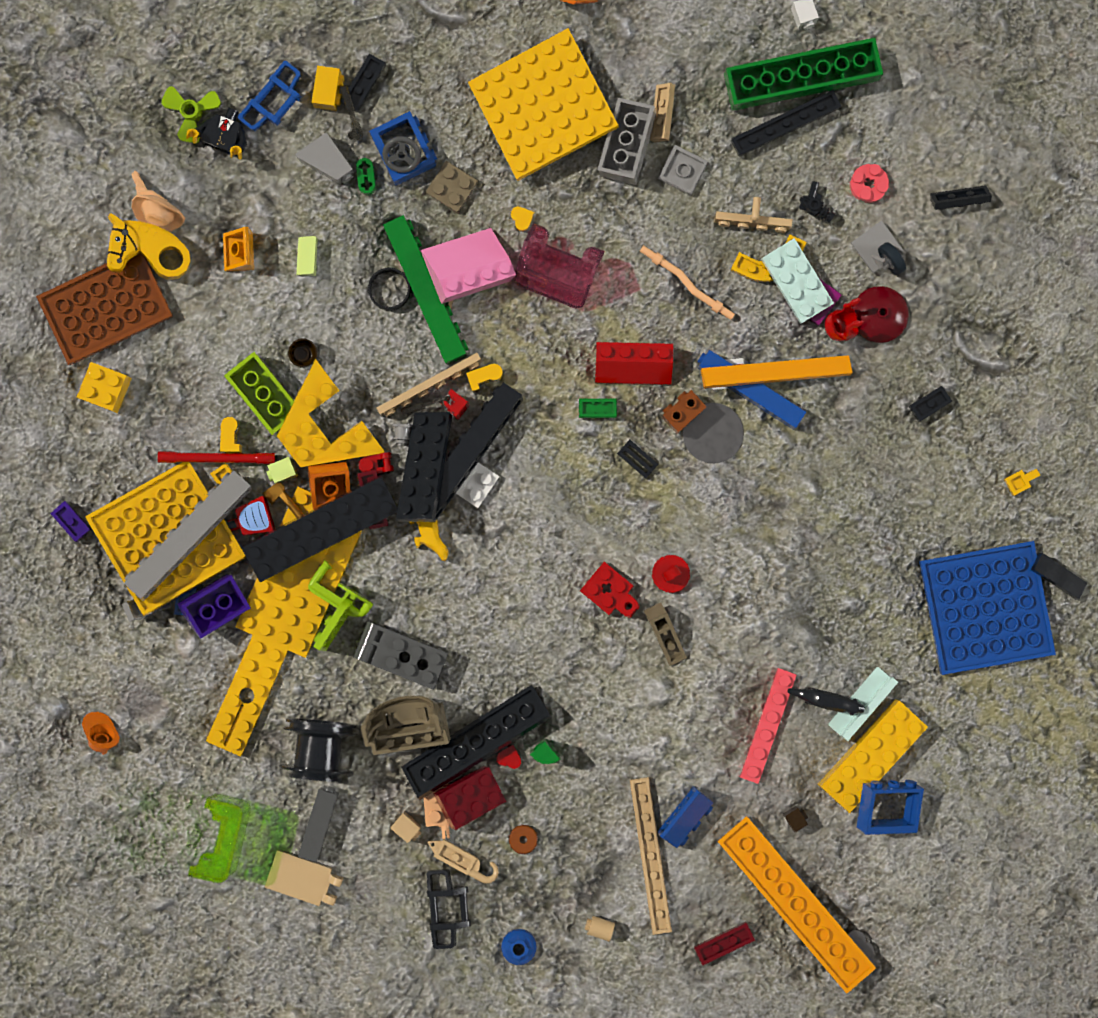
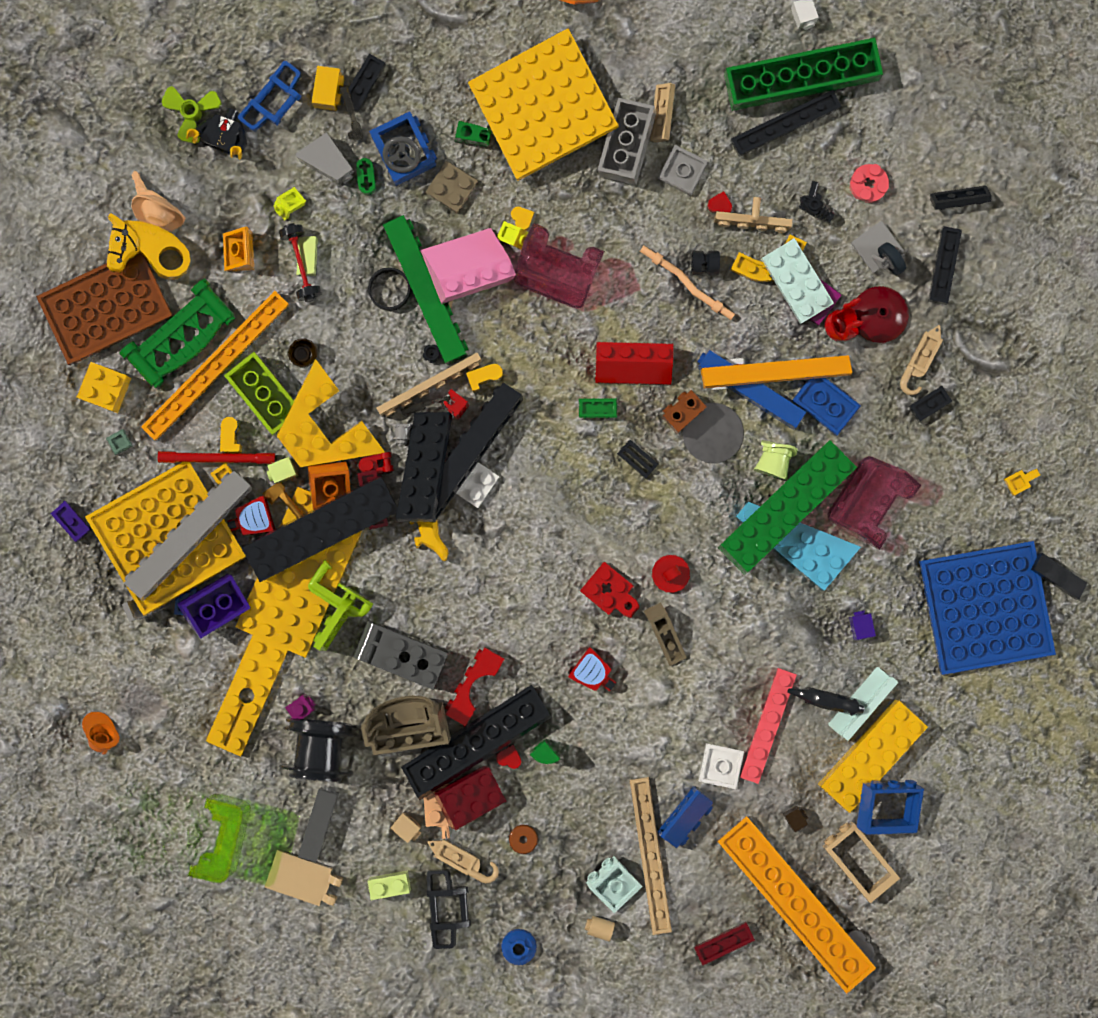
none -> sand green tile [106,429,133,455]
none -> green piece [119,278,236,389]
none -> light orange plate [141,291,289,441]
none -> neon yellow bracket [274,187,306,220]
none -> black axle [279,223,322,302]
none -> magenta bracket [285,694,316,719]
none -> yellowish green brick [368,870,411,900]
none -> black plate [423,344,441,363]
none -> red arch [445,647,505,726]
none -> green leg [454,121,492,147]
none -> neon yellow bracket [497,221,530,250]
none -> torso [568,647,616,691]
none -> light aqua plate [586,856,642,913]
none -> black wheel [691,250,720,276]
none -> white tile [698,743,744,790]
none -> red tile [707,191,732,213]
none -> green brick [718,440,857,575]
none -> medium azure wing [735,502,861,591]
none -> yellowish green hat [753,440,798,480]
none -> blue tile [792,378,861,436]
none -> tan window [822,822,900,904]
none -> clear pink windscreen [828,456,921,550]
none -> dark purple brick [849,610,876,640]
none -> tan plate [900,325,943,396]
none -> black plate [928,226,962,305]

